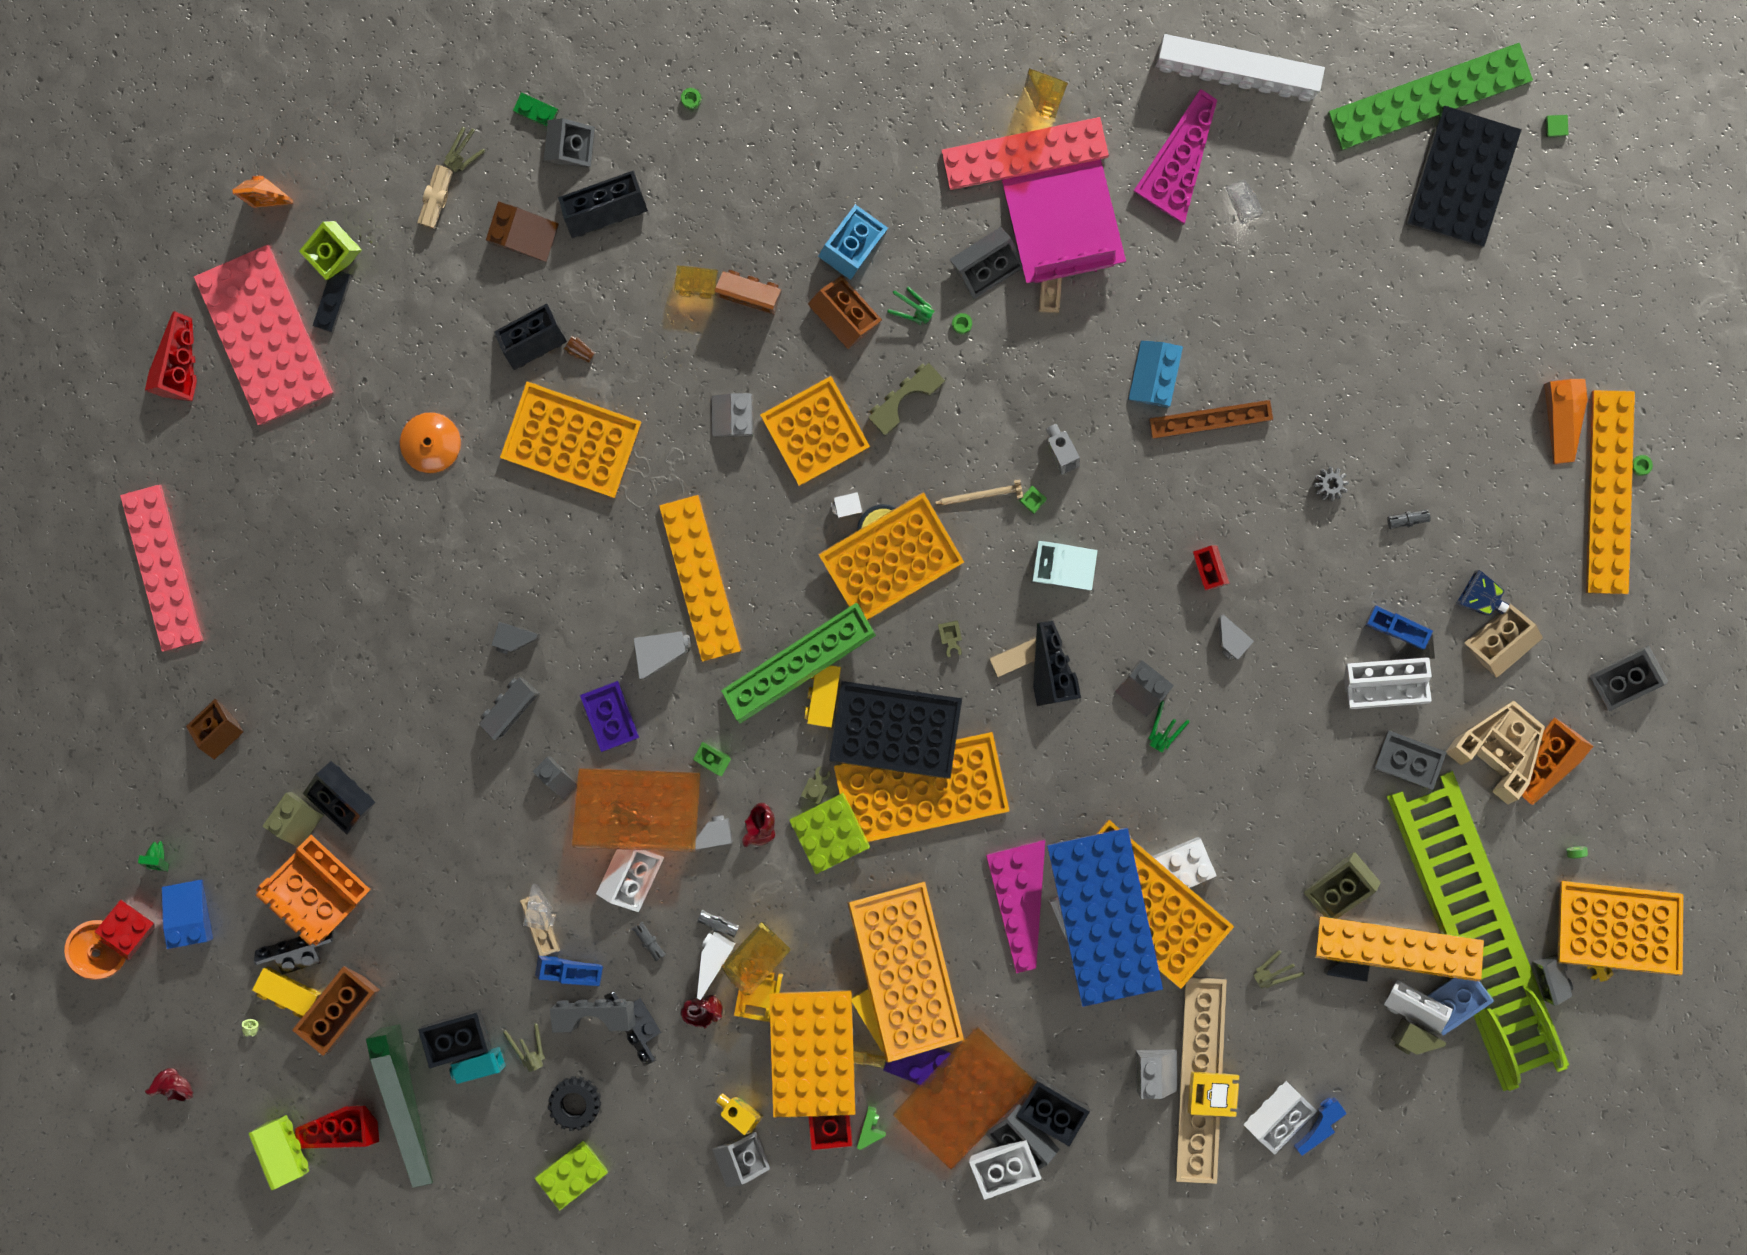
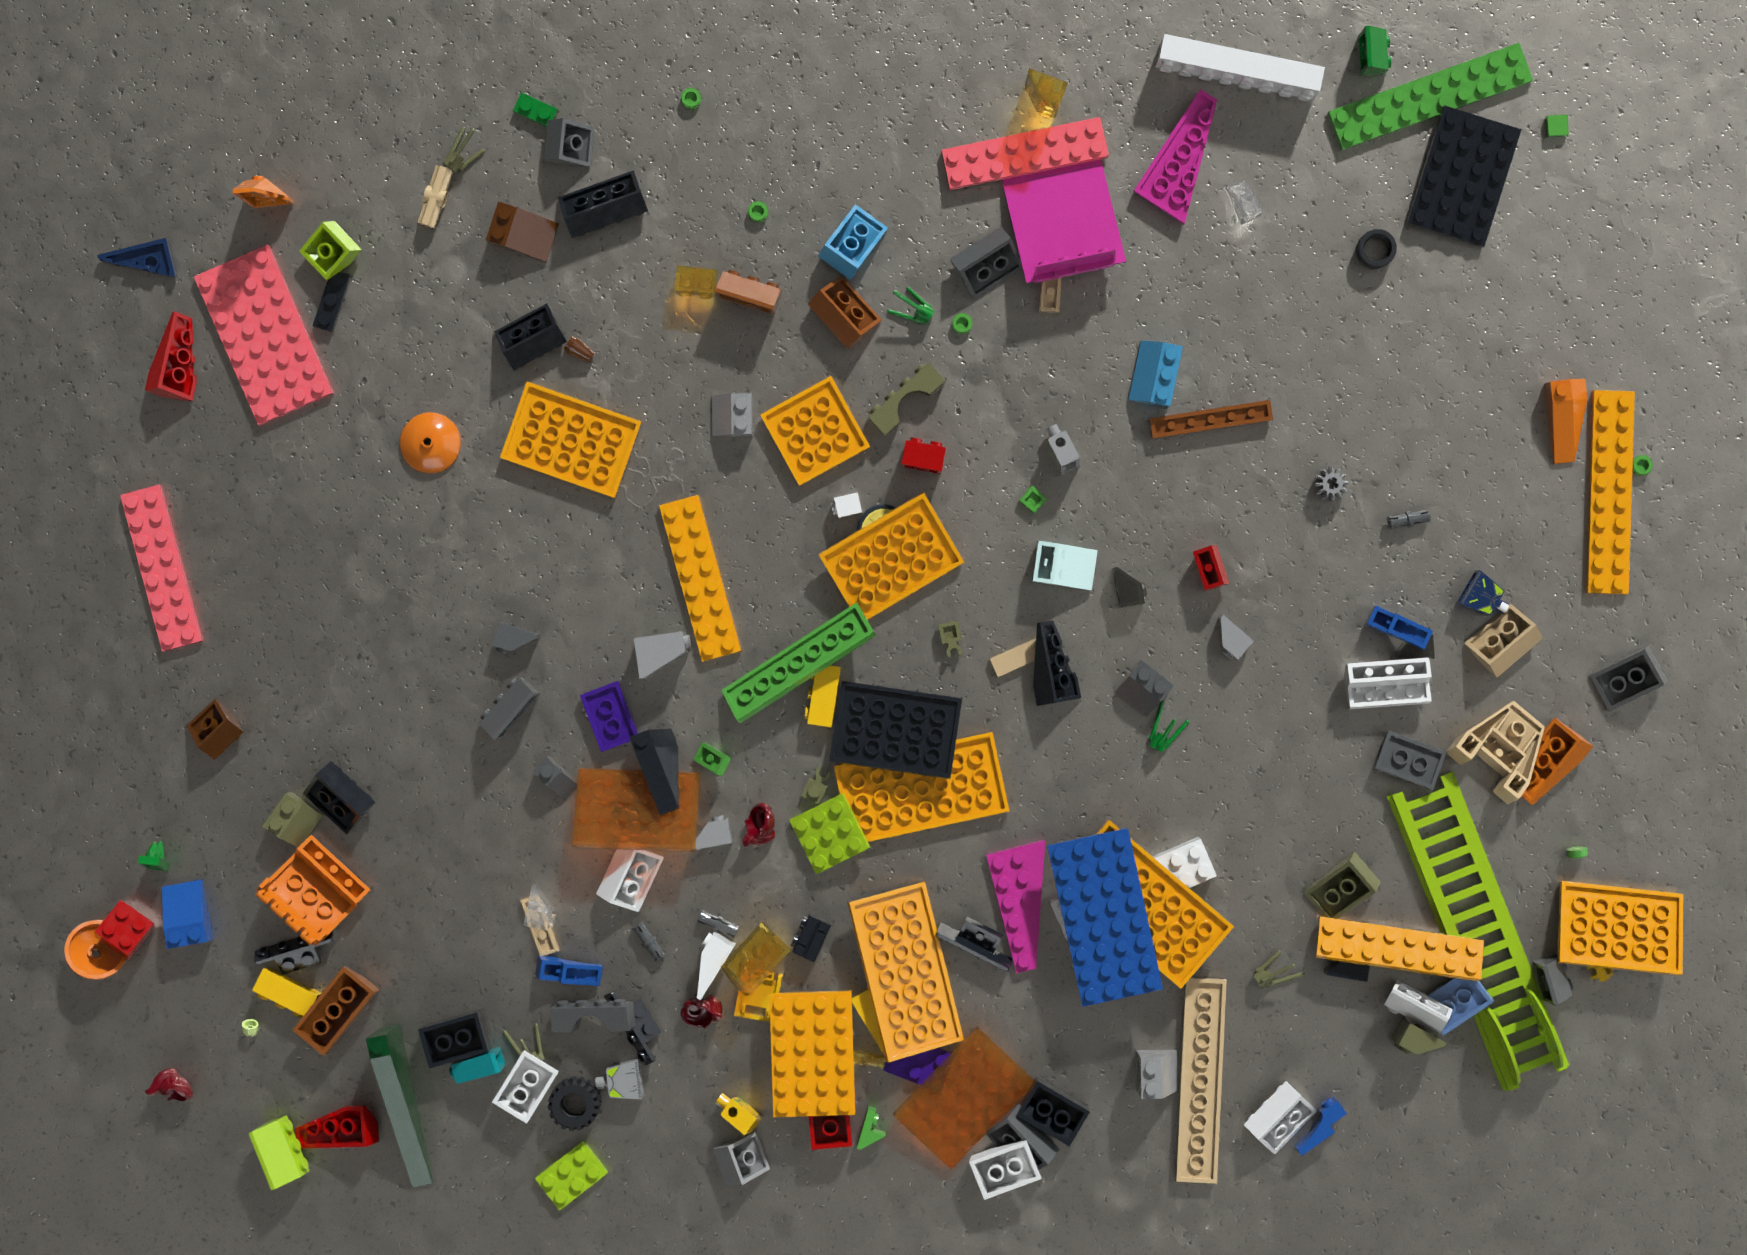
tan piece [935,479,1023,506] -> none
yellow container [1187,1072,1240,1117] -> none
none -> dark blue wing [97,238,177,277]
none -> white slope [492,1050,559,1124]
none -> light grey torso [595,1058,644,1099]
none -> black wedge [630,729,679,816]
none -> bright green tile [748,201,768,223]
none -> black brick [790,913,831,962]
none -> red brick [901,437,946,474]
none -> black bracket [936,916,1013,972]
none -> clear smoke slope [1112,567,1147,608]
none -> black tyre [1356,229,1397,269]
none -> green slope [1358,26,1391,76]

